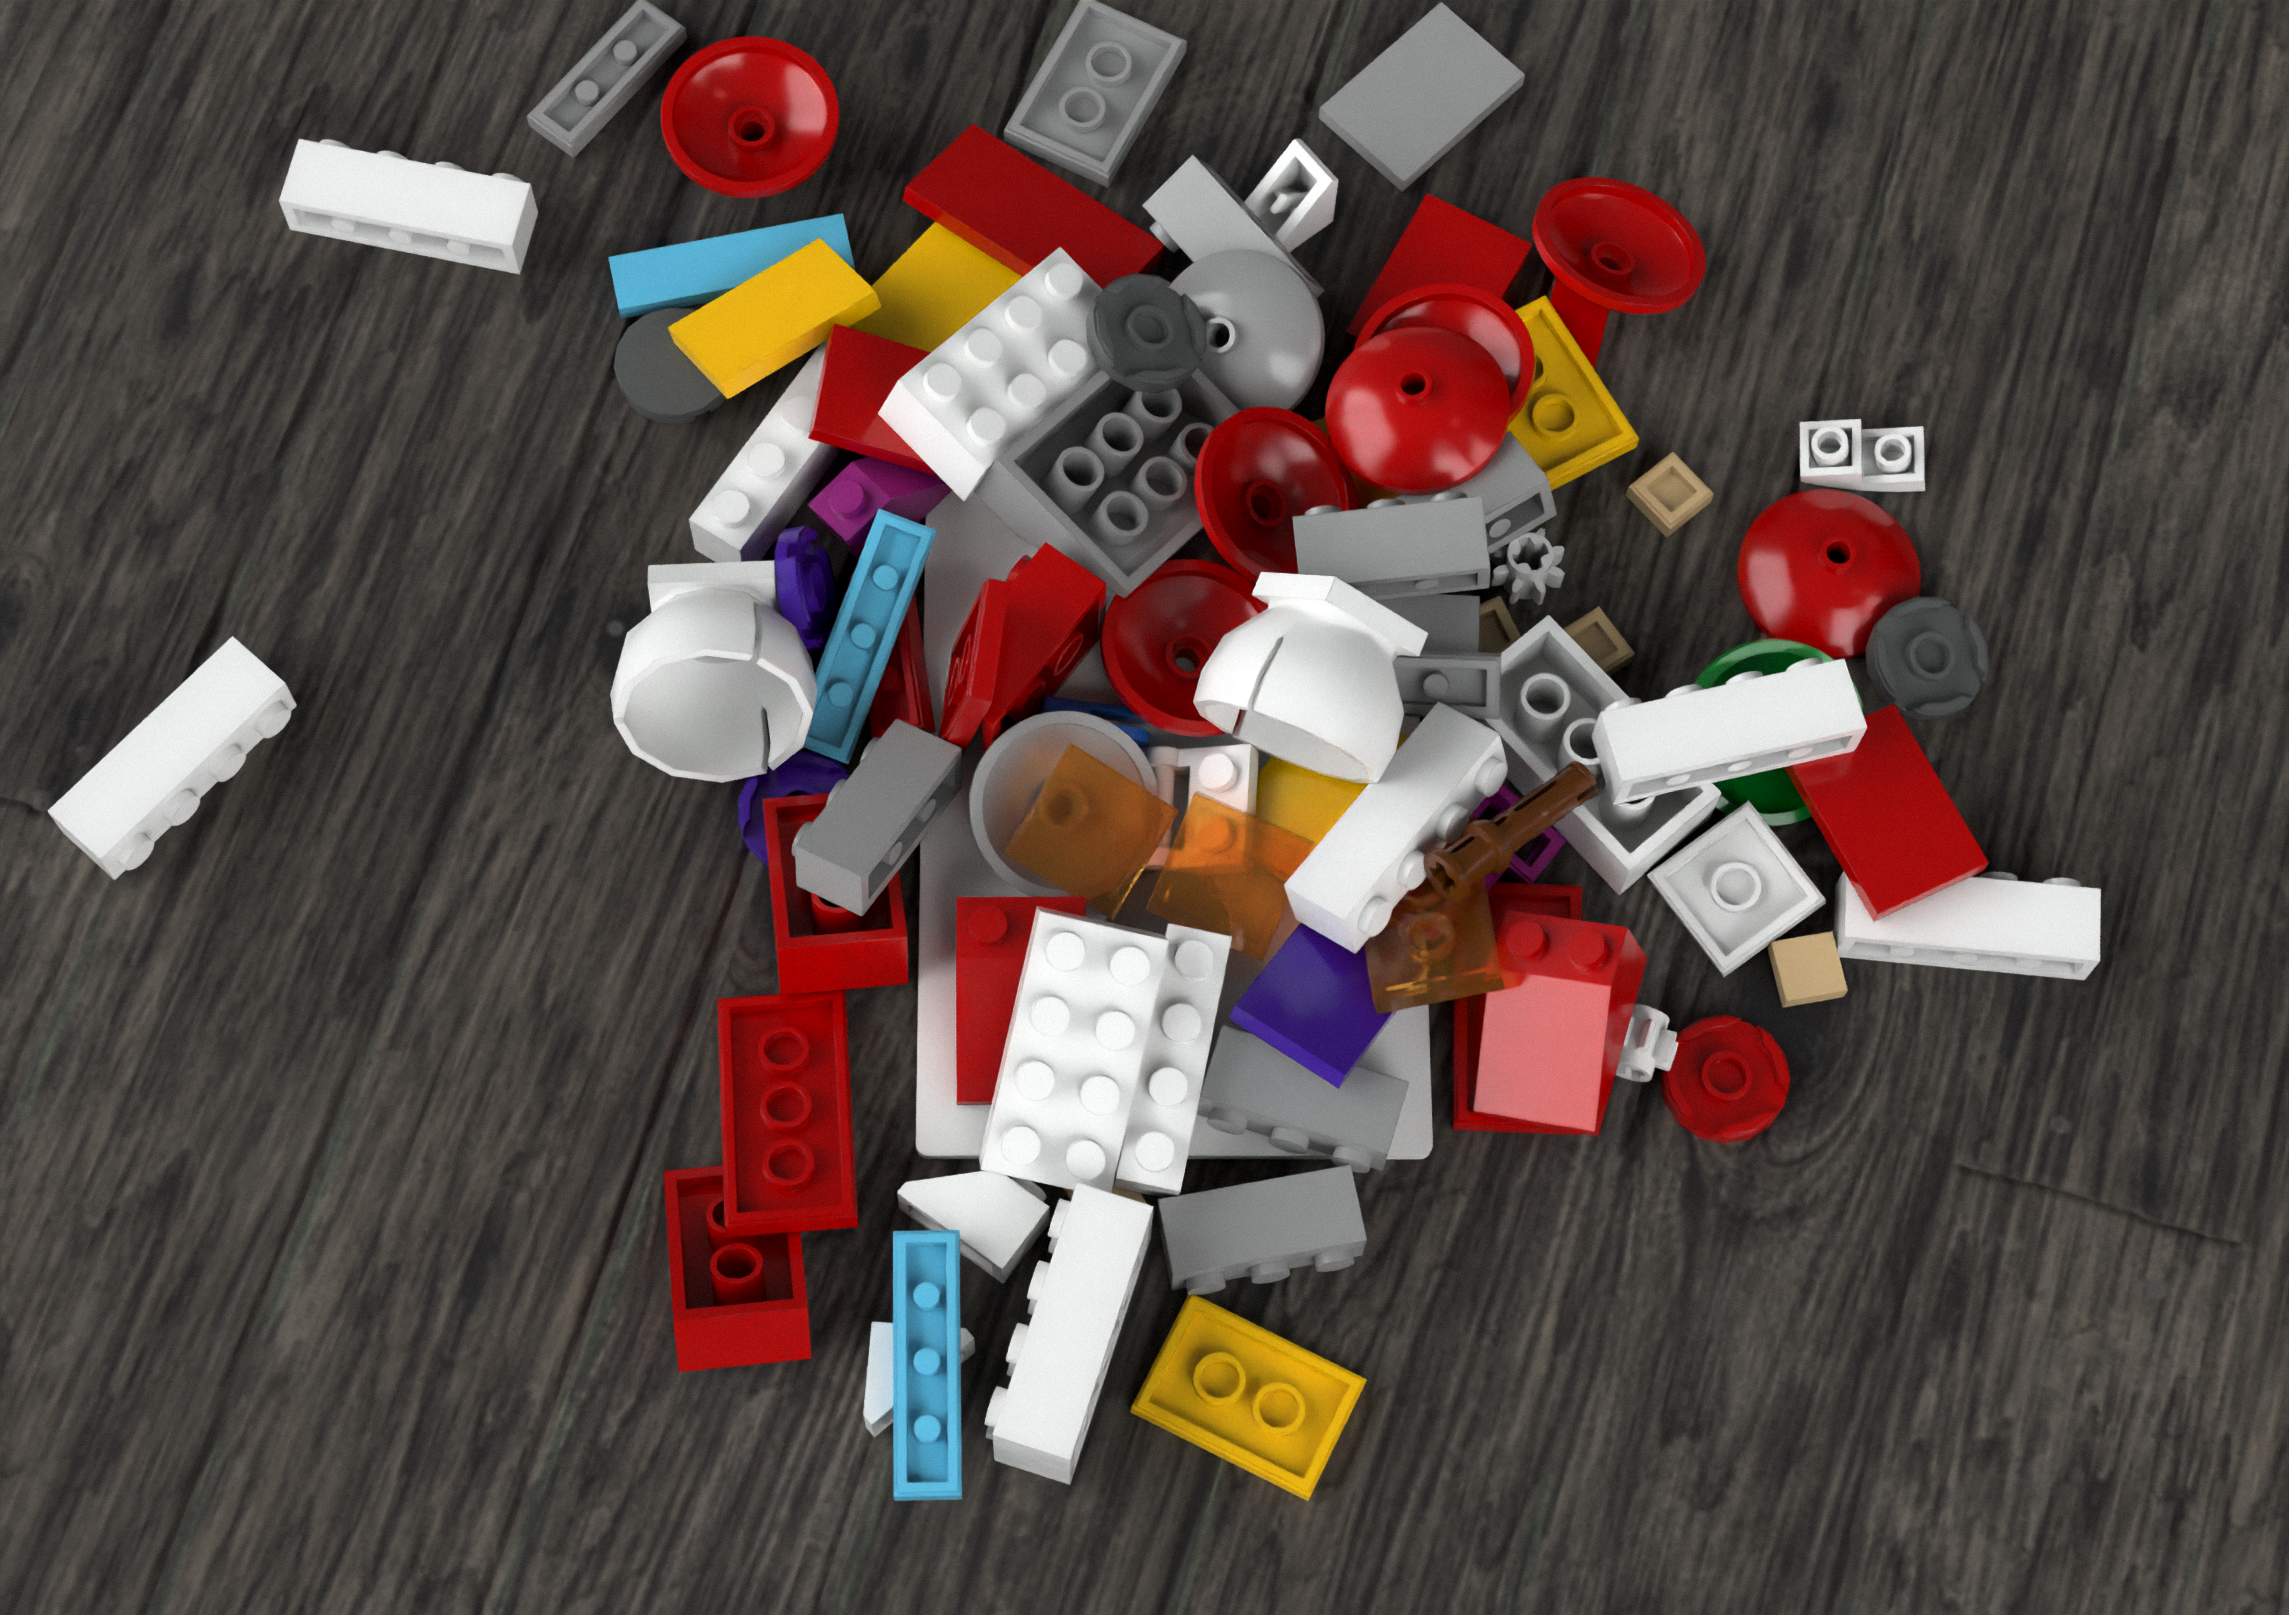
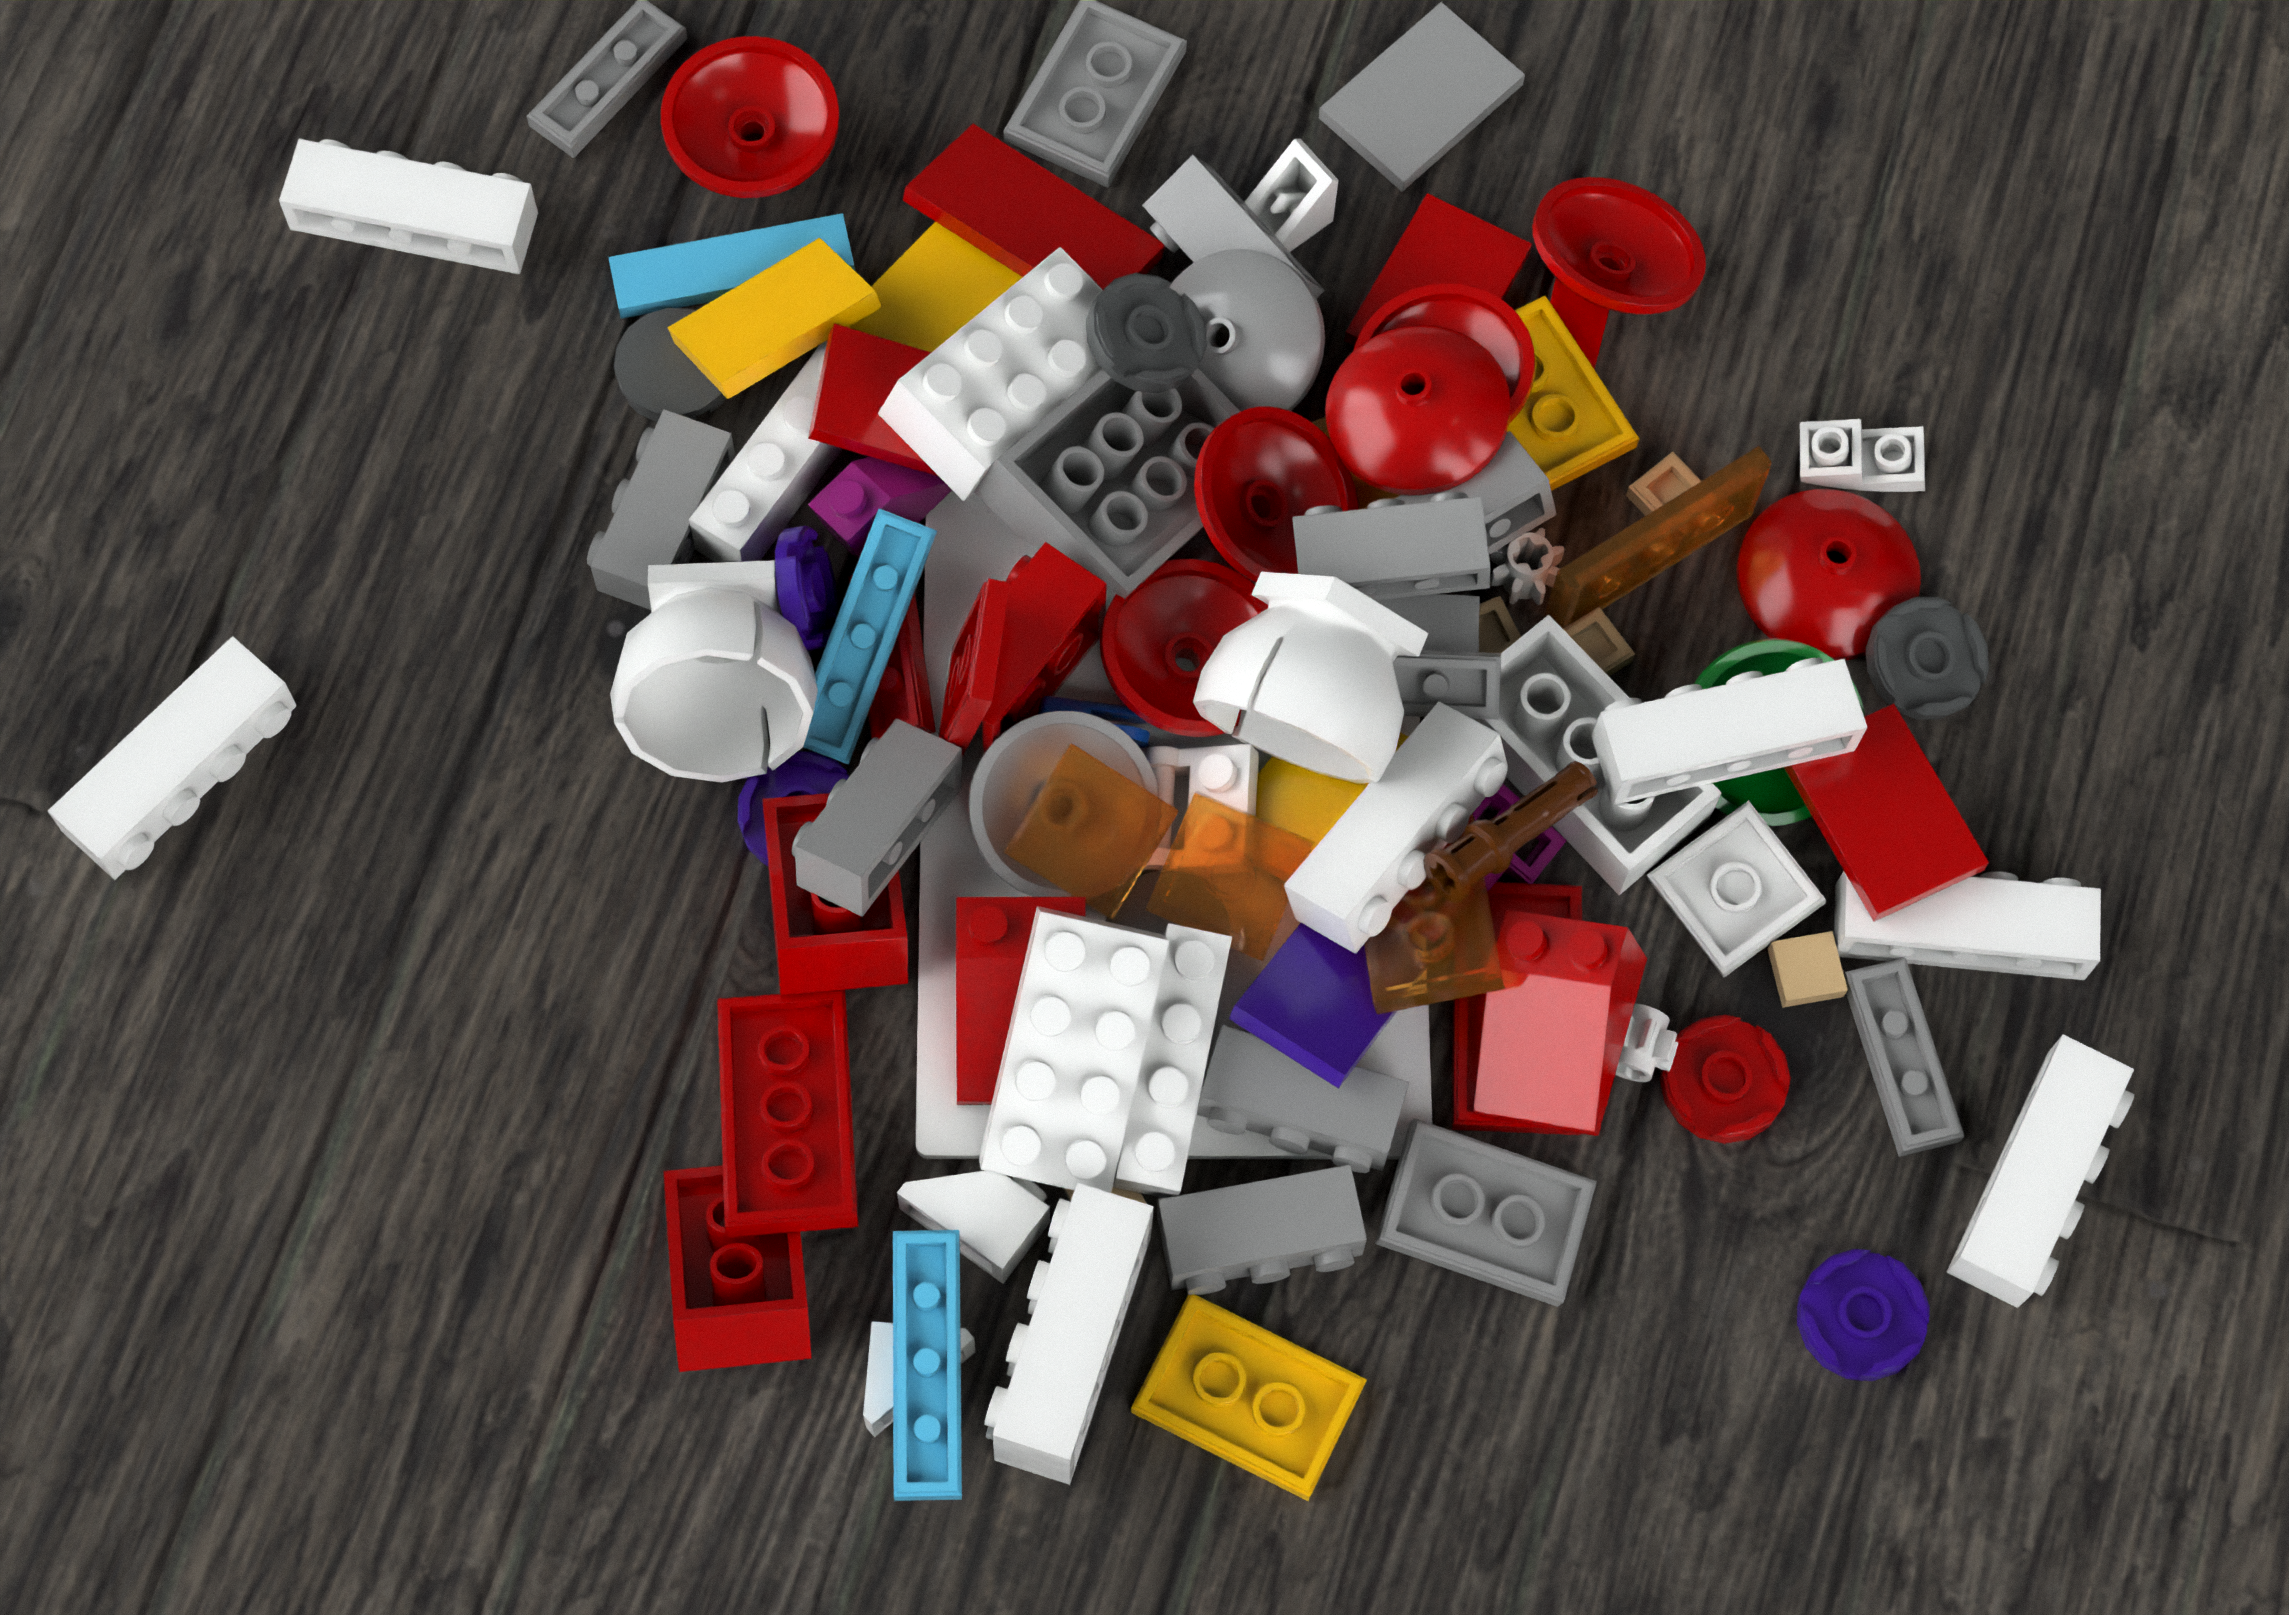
none -> light grey brick [587,409,736,610]
none -> light grey tile [1374,1118,1597,1307]
none -> clear orange tile [1544,446,1772,629]
none -> dark purple tile [1797,1249,1930,1381]
none -> light grey tile [1844,958,1964,1157]
none -> white brick [1947,1035,2134,1308]

